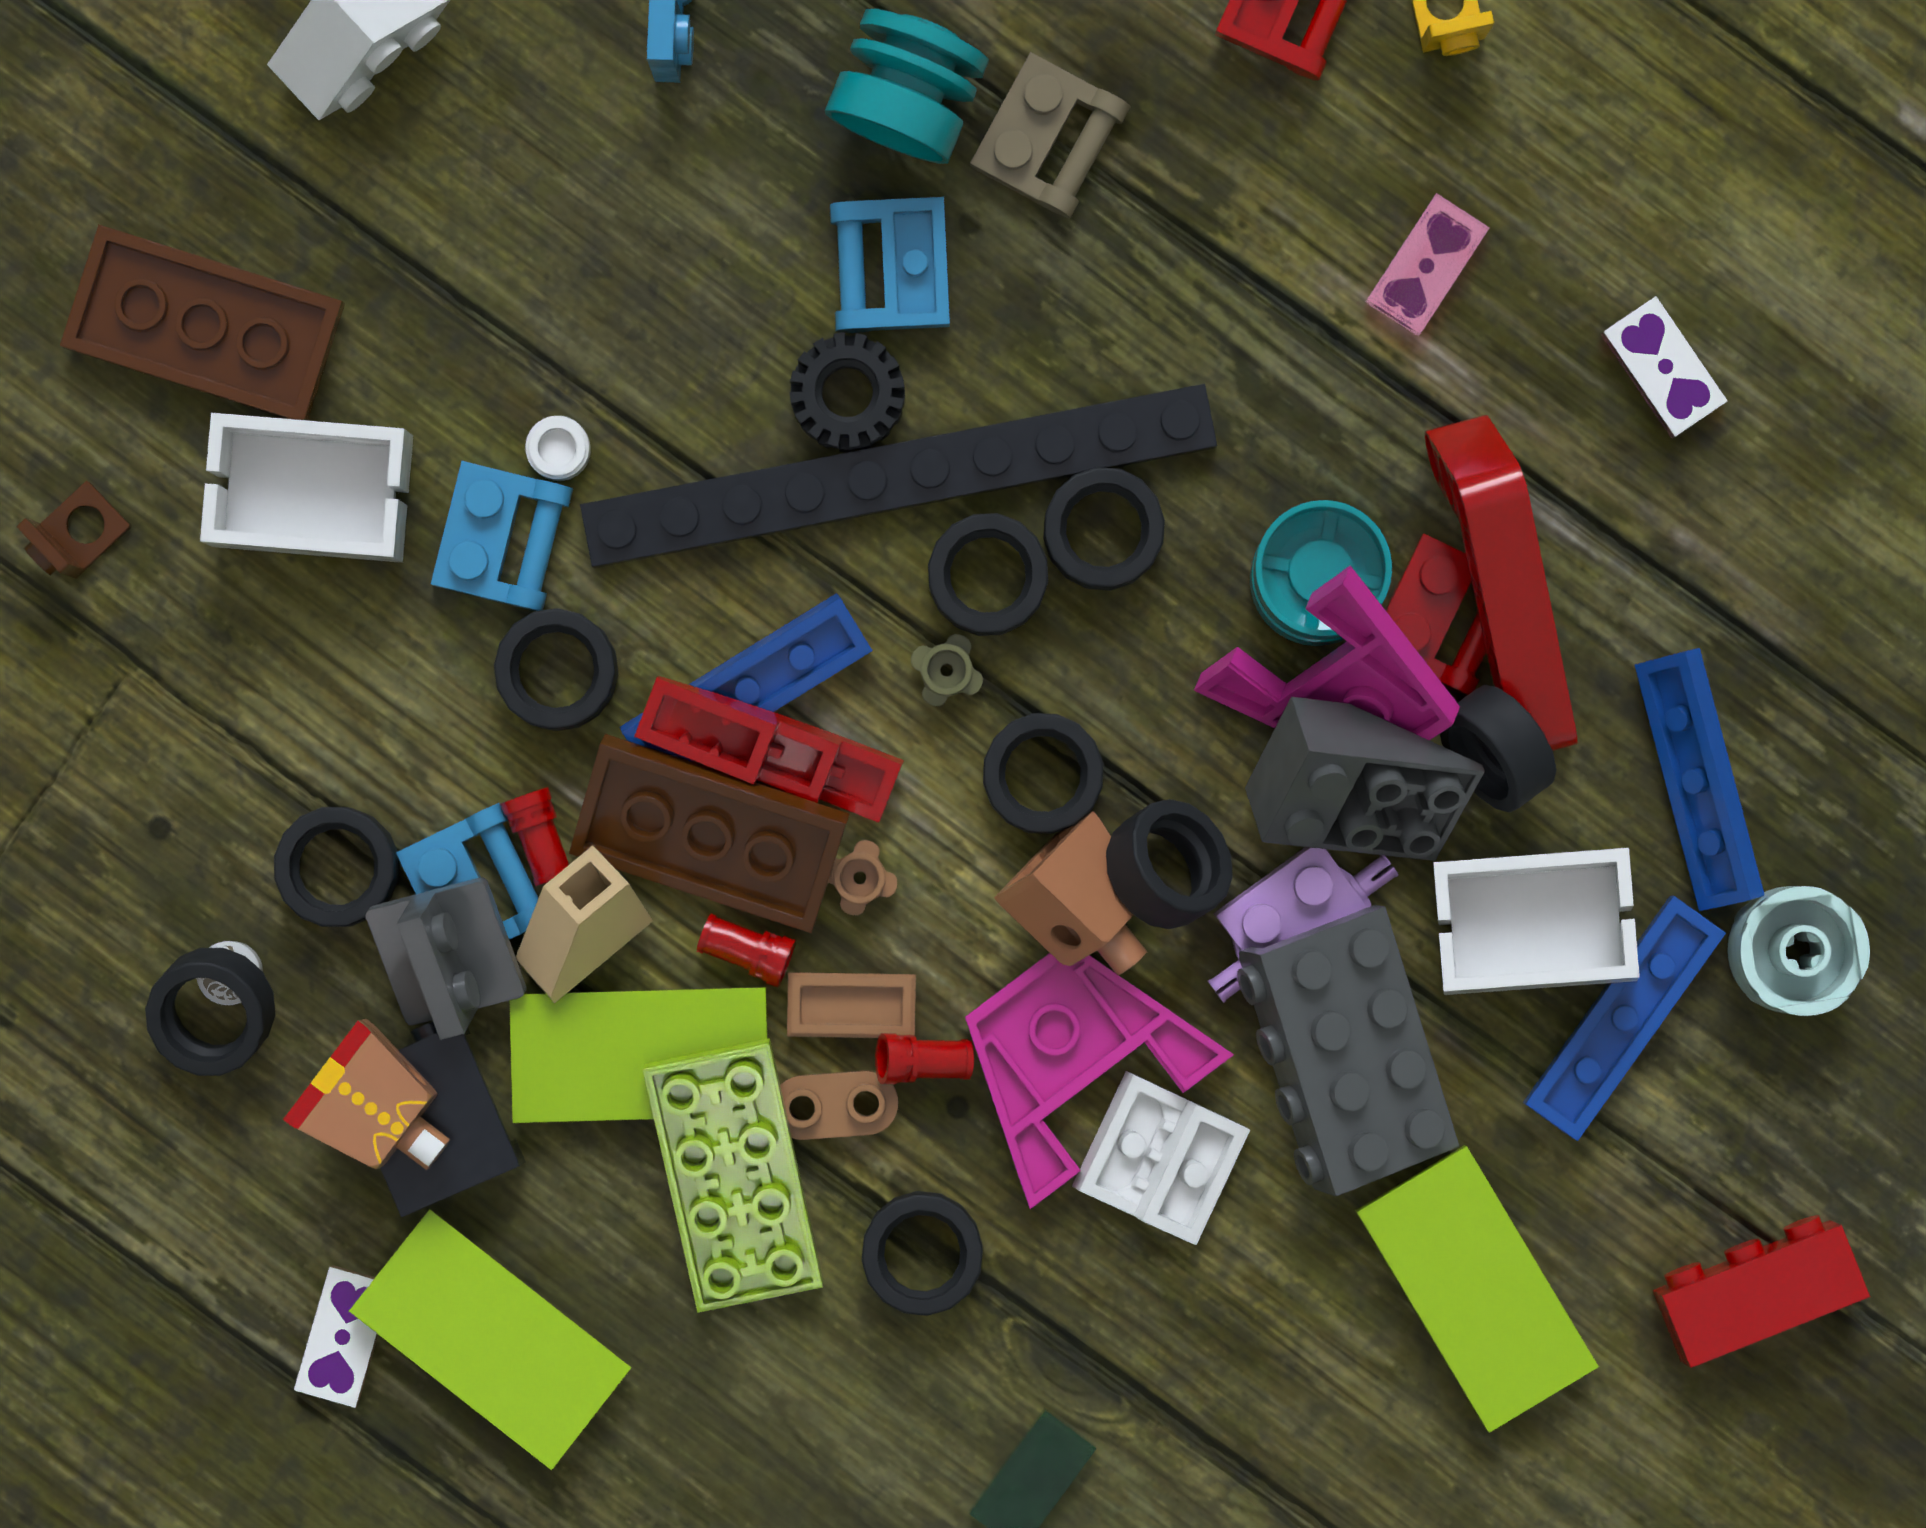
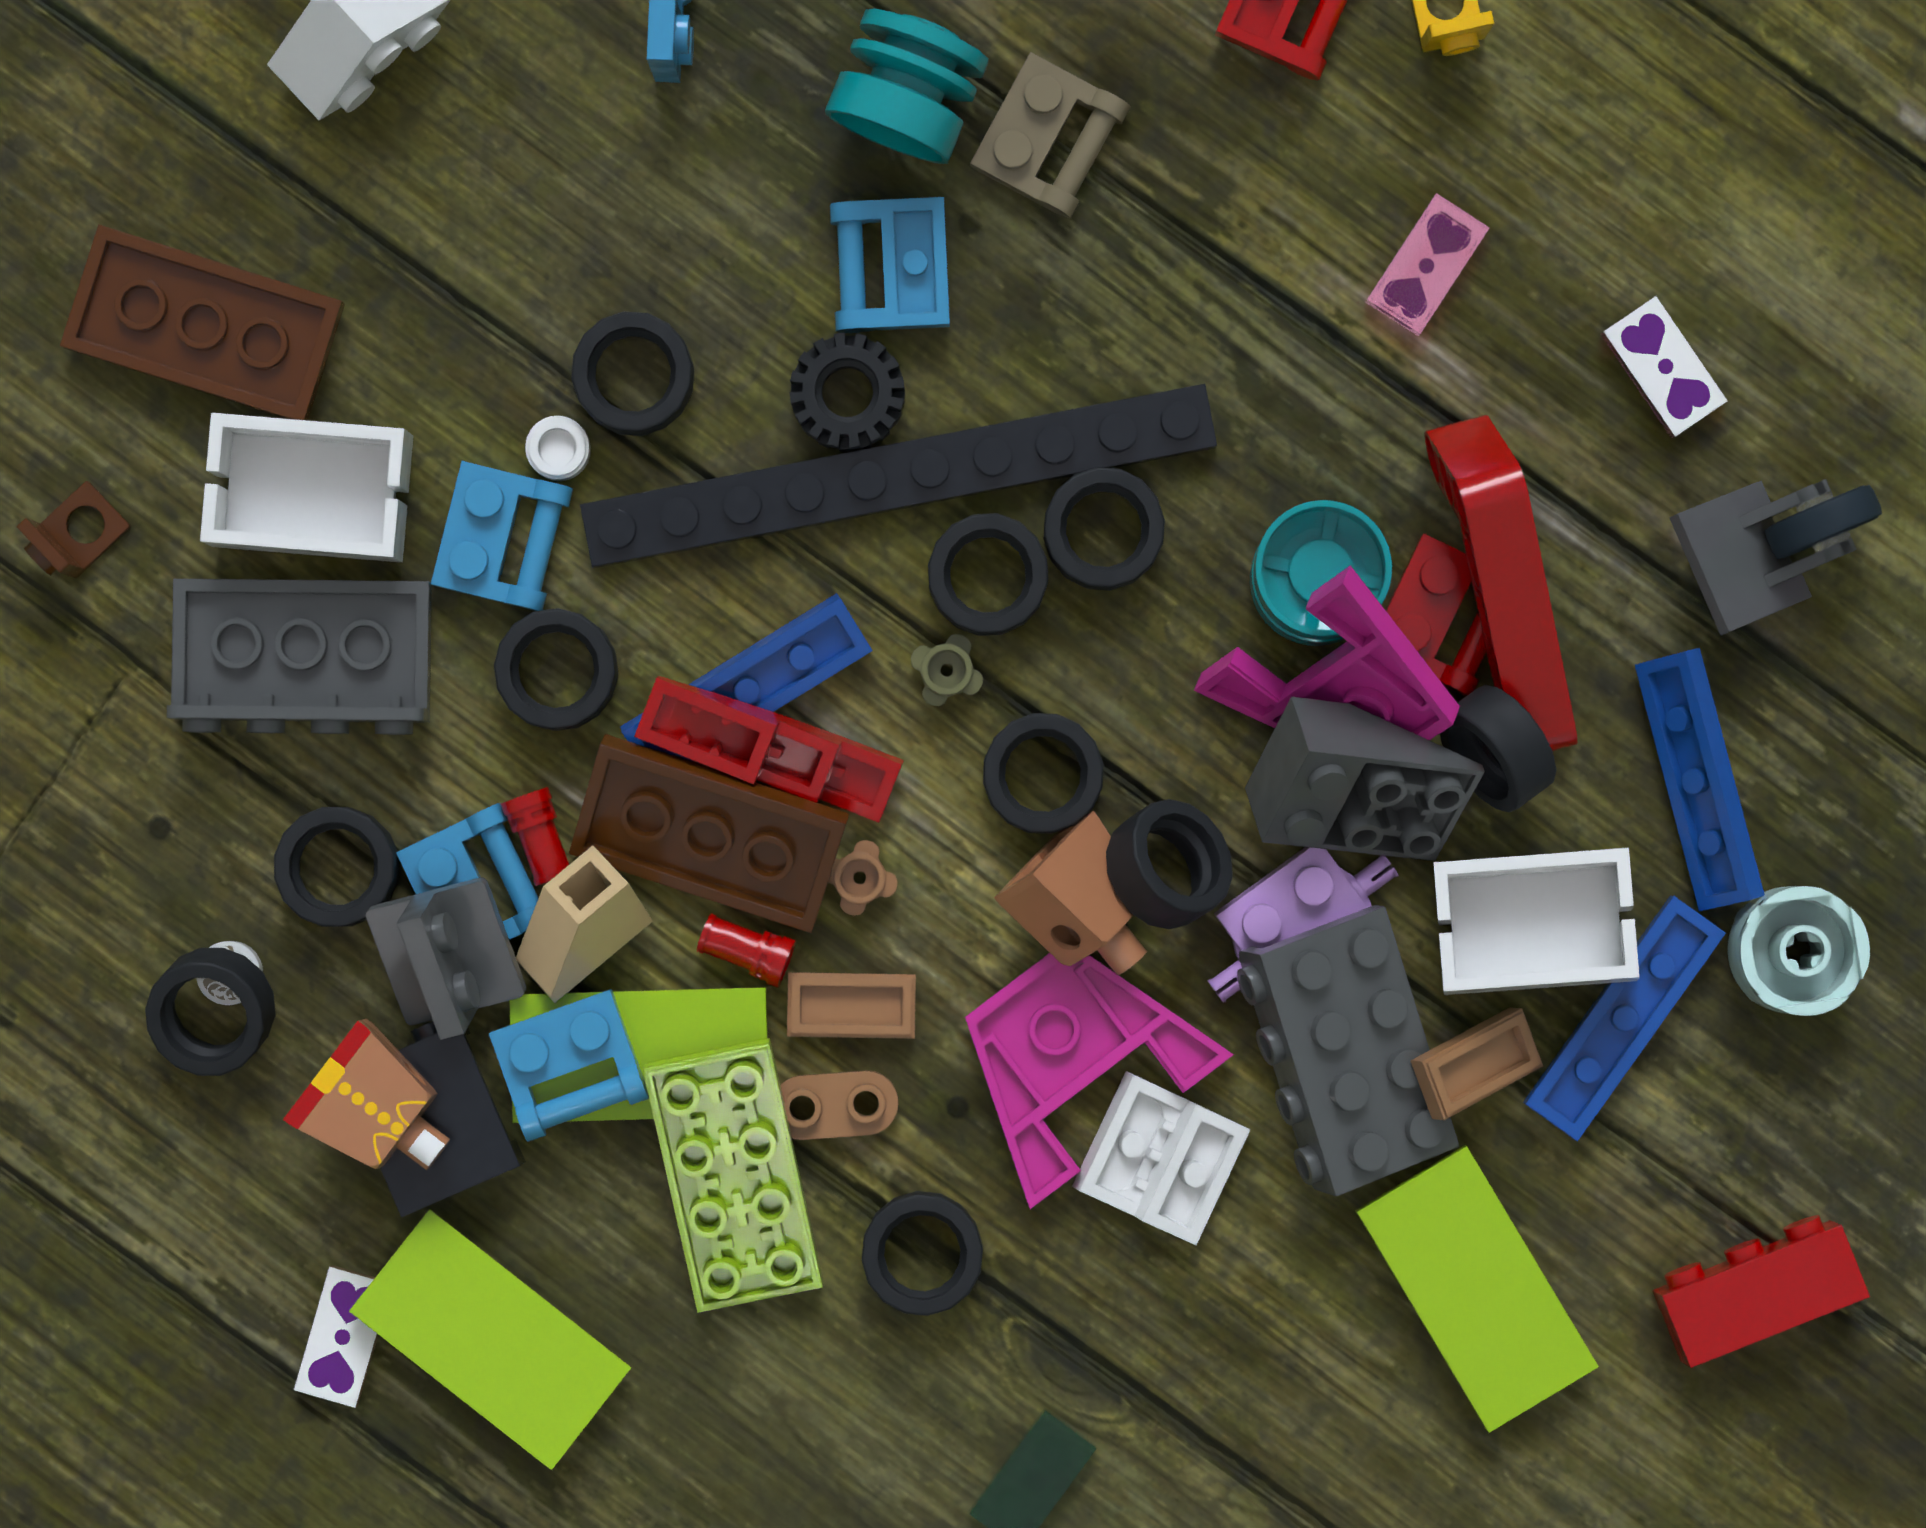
red pin [875,1033,974,1085] -> none
none -> dark grey bracket [166,579,432,735]
none -> dark azure plate [489,989,649,1142]
none -> black tyre [571,311,694,436]
none -> medium nougat tile [1410,1007,1543,1120]
none -> dark grey plate [1669,479,1882,635]

